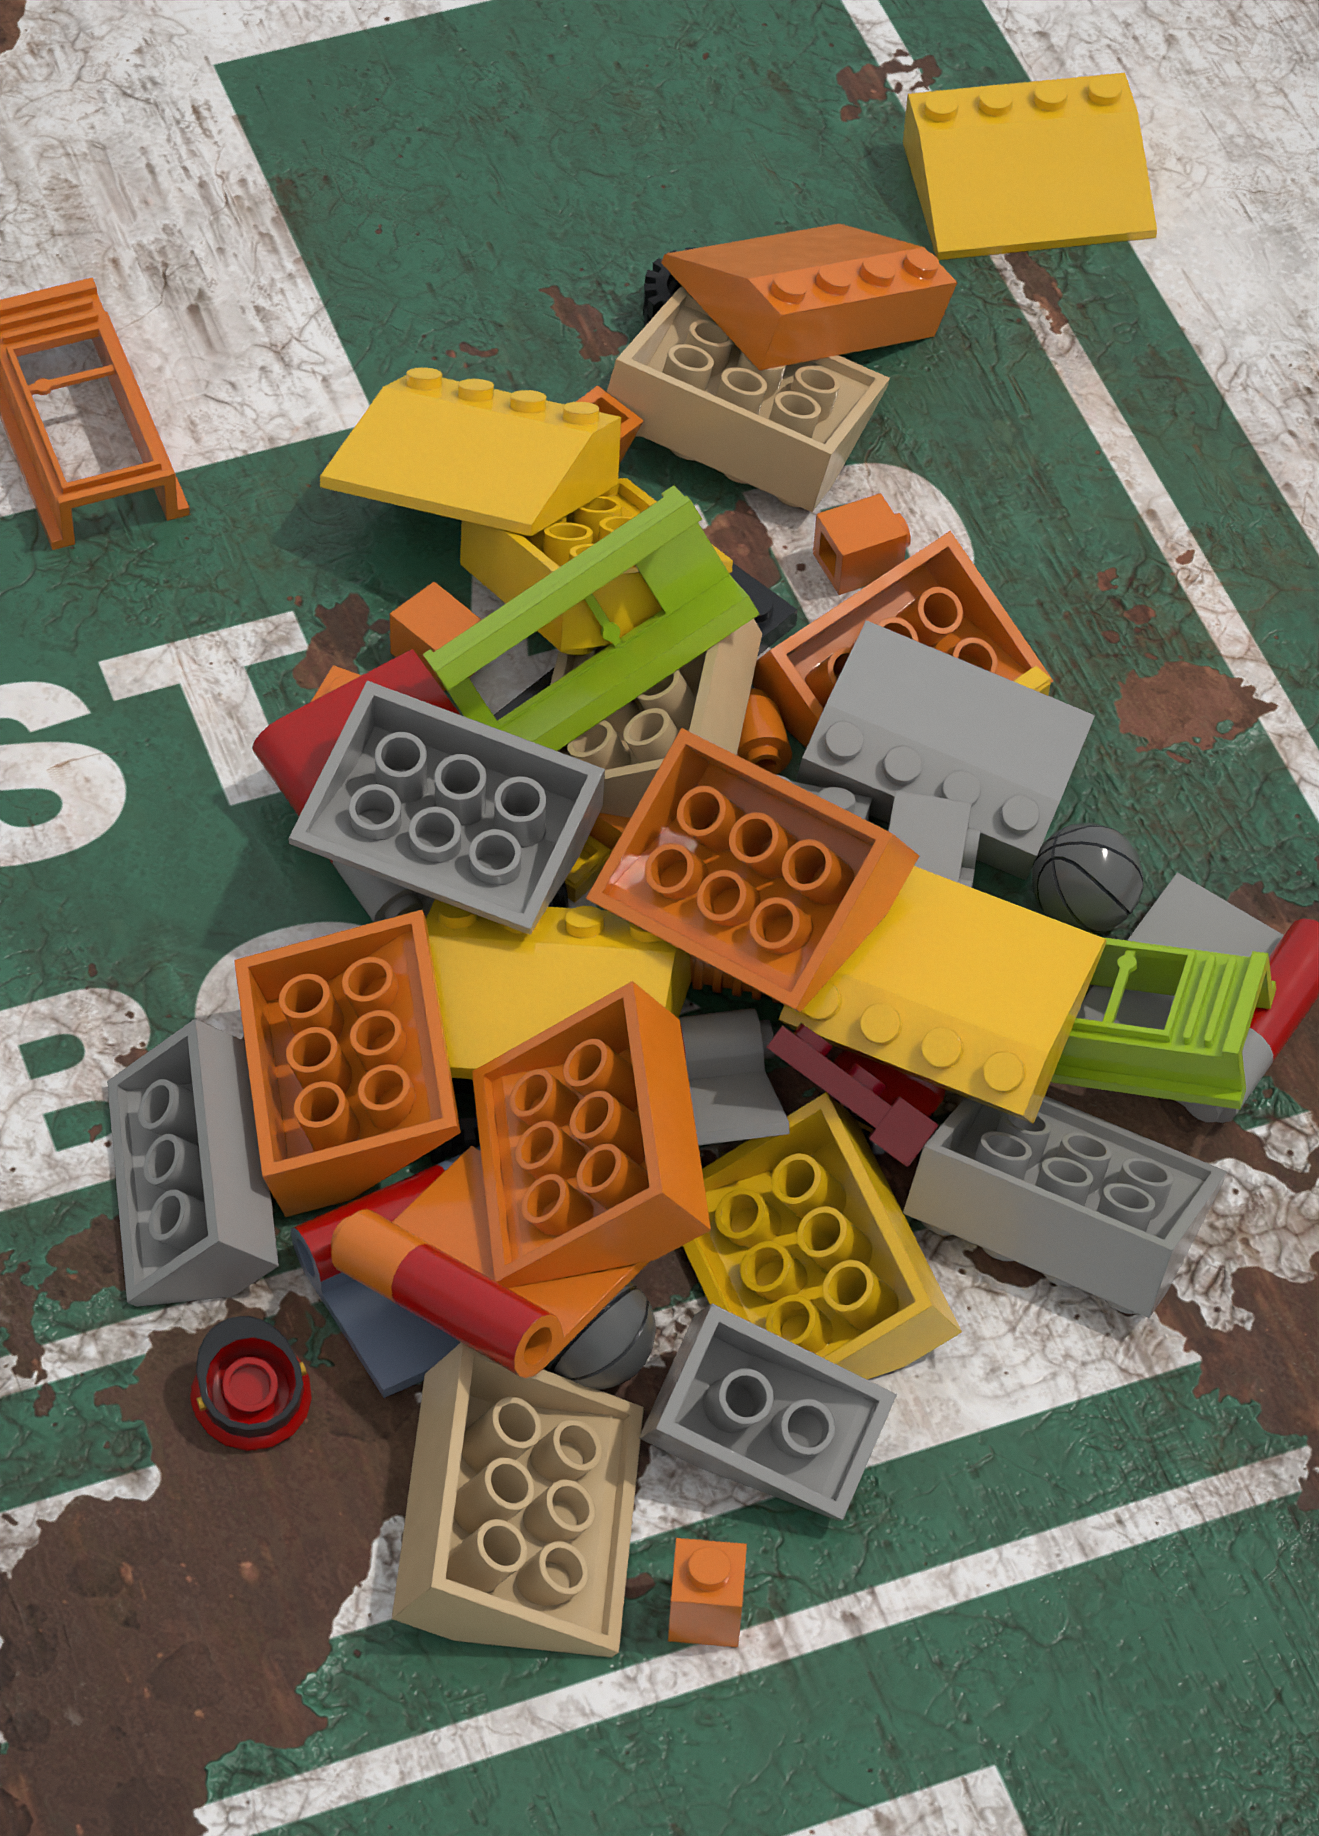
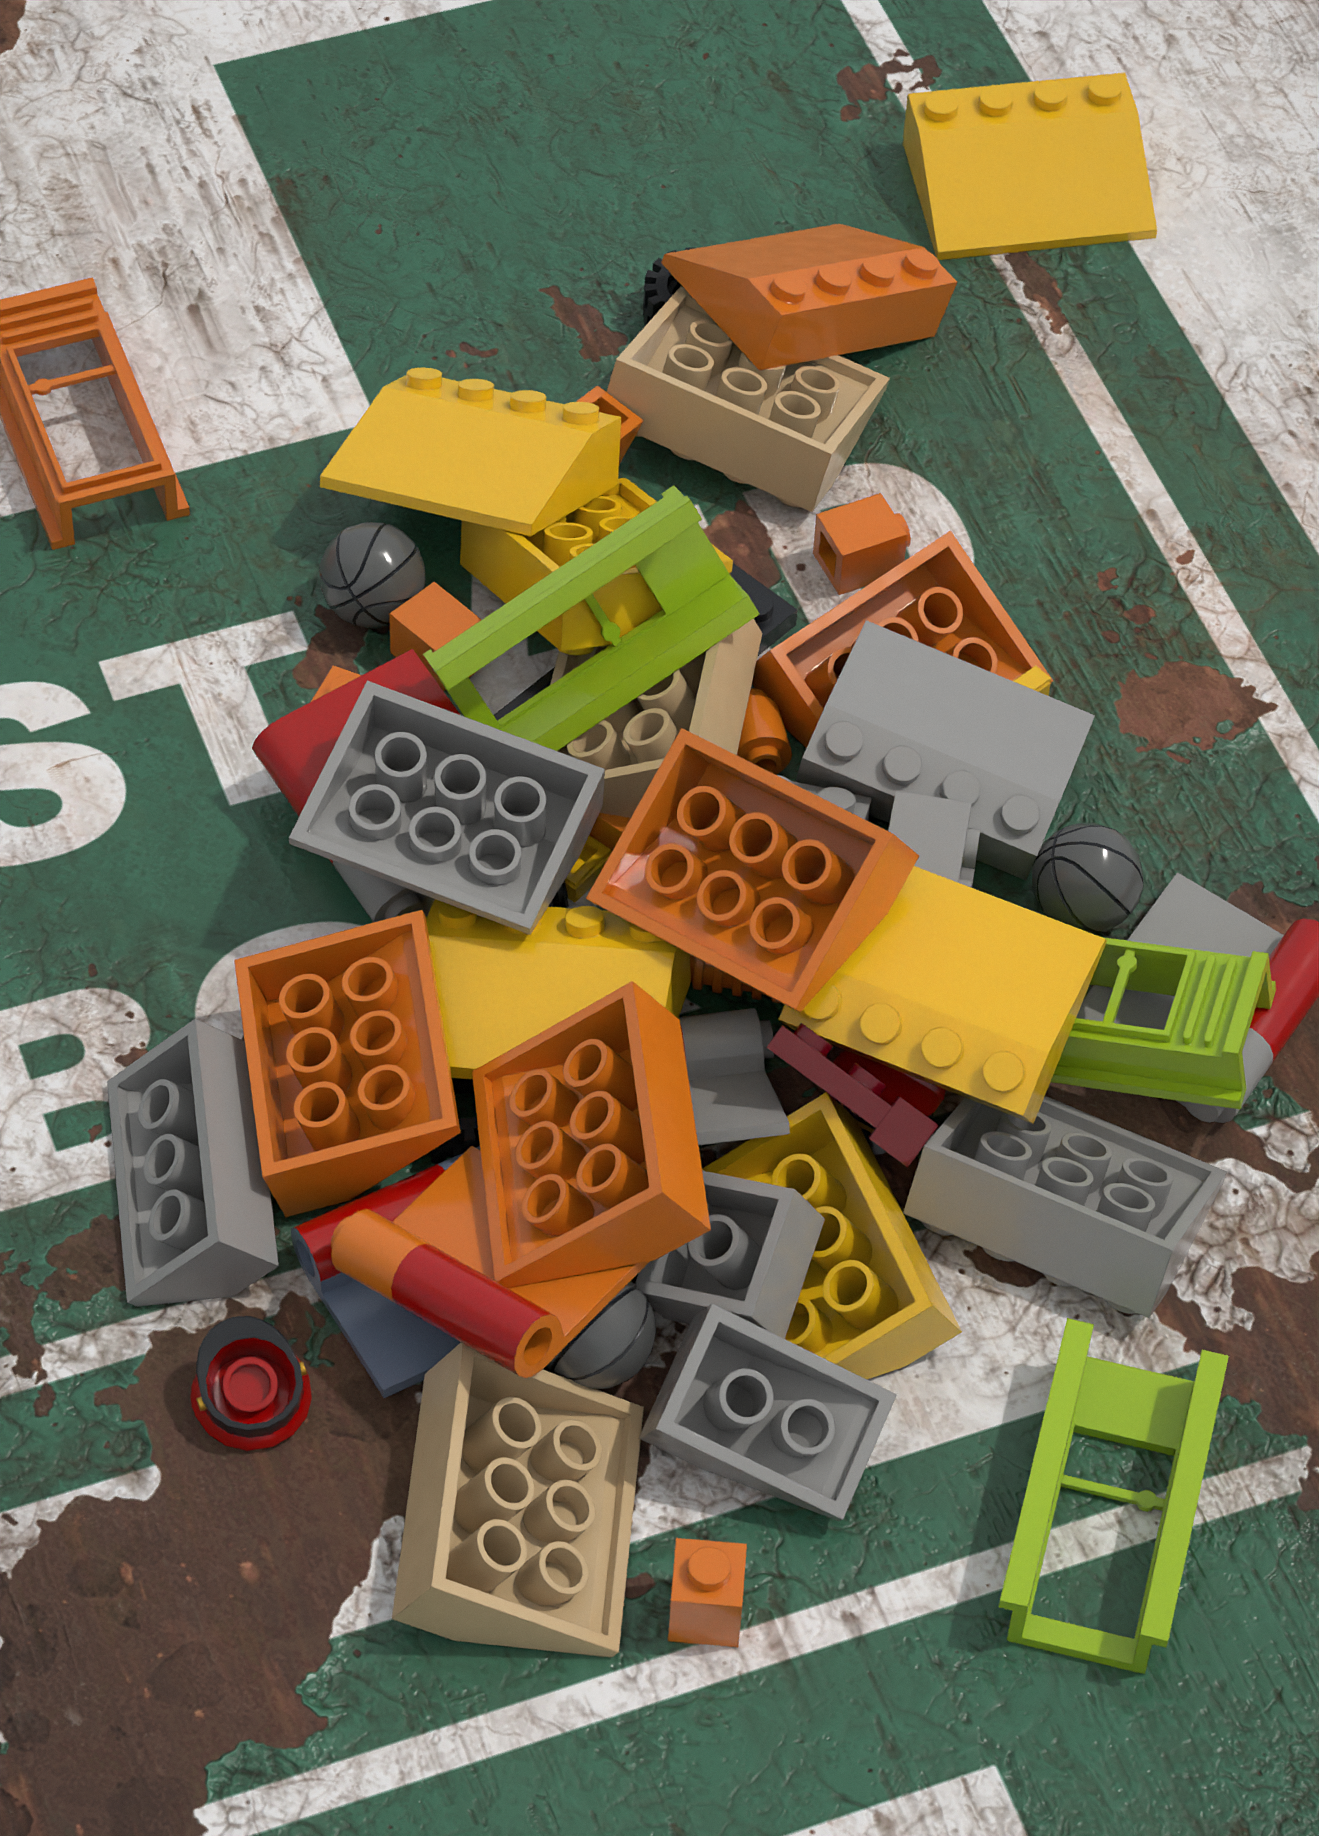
none -> dark grey piece [319,522,426,629]
none -> light grey brick [635,1171,825,1339]
none -> lime piece [999,1318,1229,1674]

